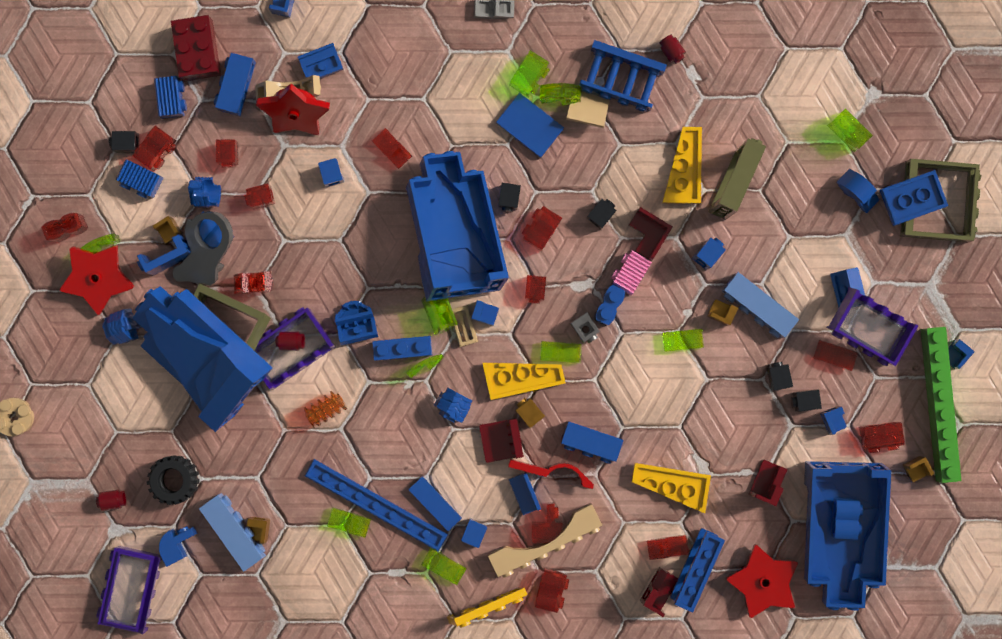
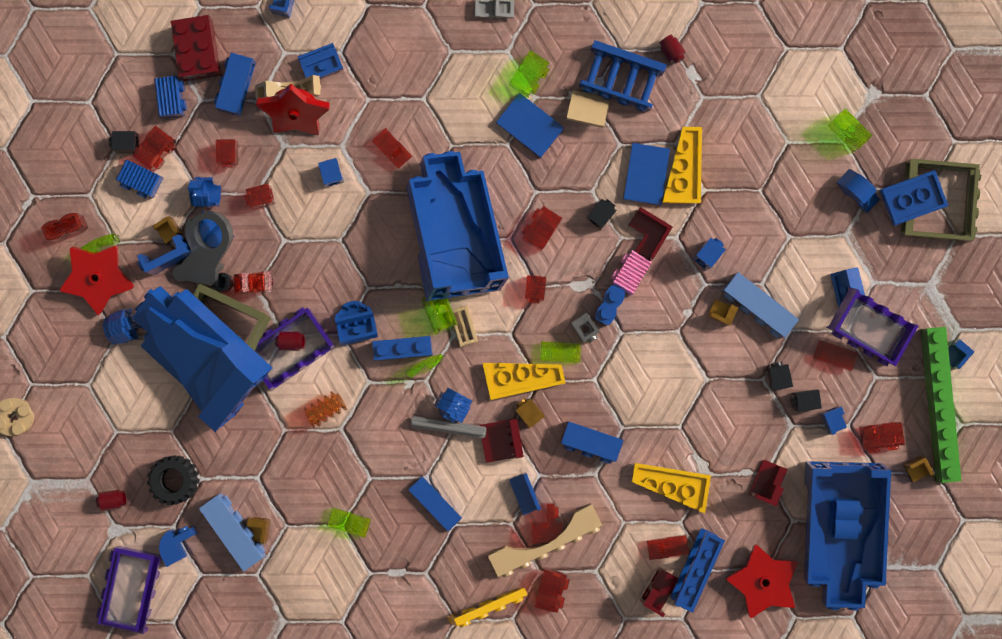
blue tile [305,459,448,551] -> none
clear neon green slope [421,548,467,585] -> none
blue panel [461,518,487,548] -> none
blue panel [471,300,499,326] -> none
black brick [498,182,521,212] -> none
red piece [508,459,594,489] -> none
clear neon green slope [540,83,581,106] -> none
clear neon green slope [662,329,704,352] -> none
olive window [709,138,766,220] -> none
none -> black tile [214,273,234,293]
none -> light grey axle [411,416,486,438]
none -> blue tile [623,143,670,206]

